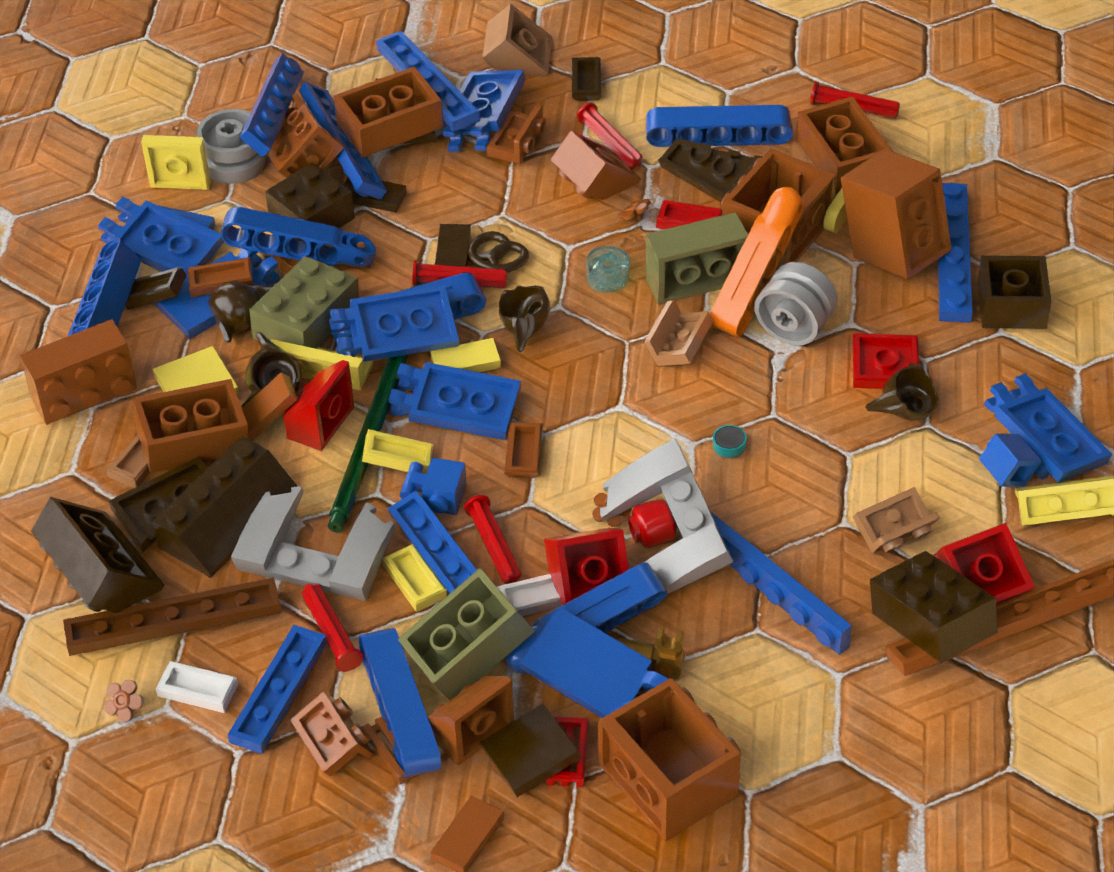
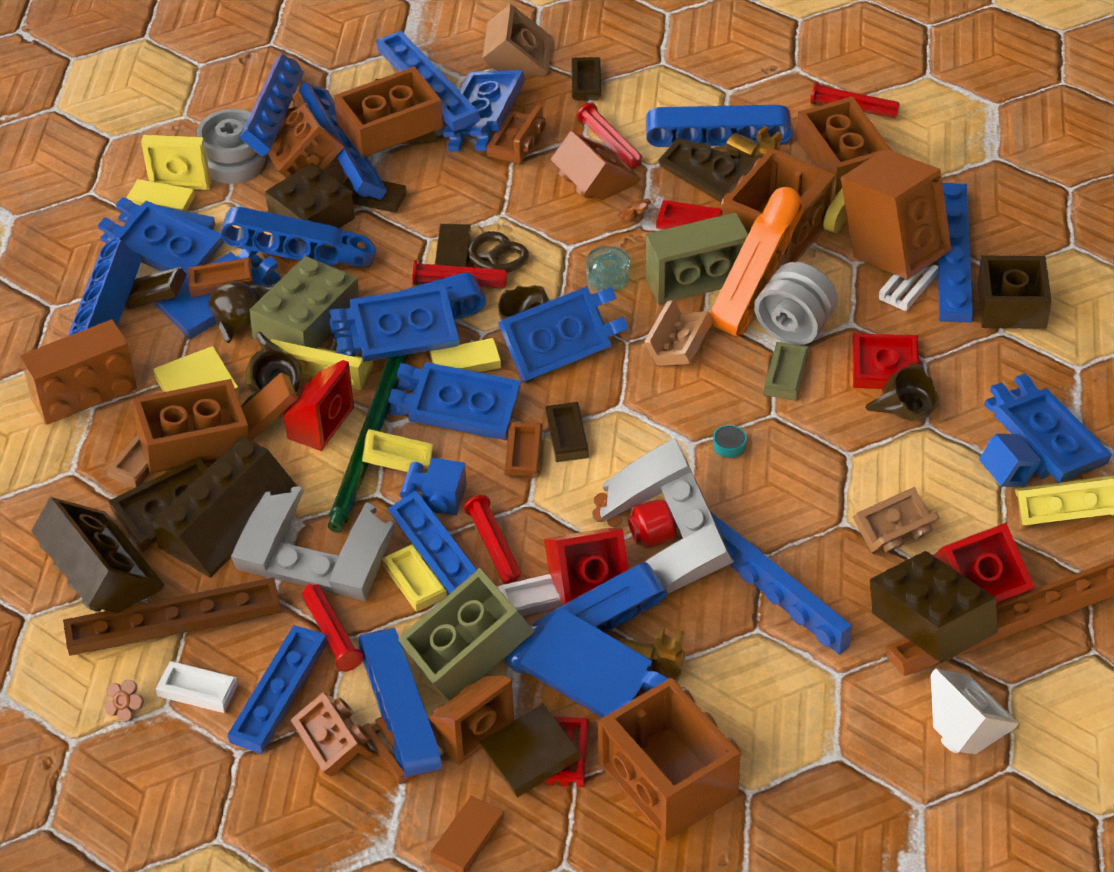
none -> light yellow tile [127,179,195,211]
none -> blue tile [498,286,629,382]
none -> dark brown tile [545,402,589,462]
none -> pearl gold bar [726,126,782,158]
none -> olive tile [764,342,809,401]
none -> white tile [879,264,939,311]
none -> white slope [931,669,1019,754]

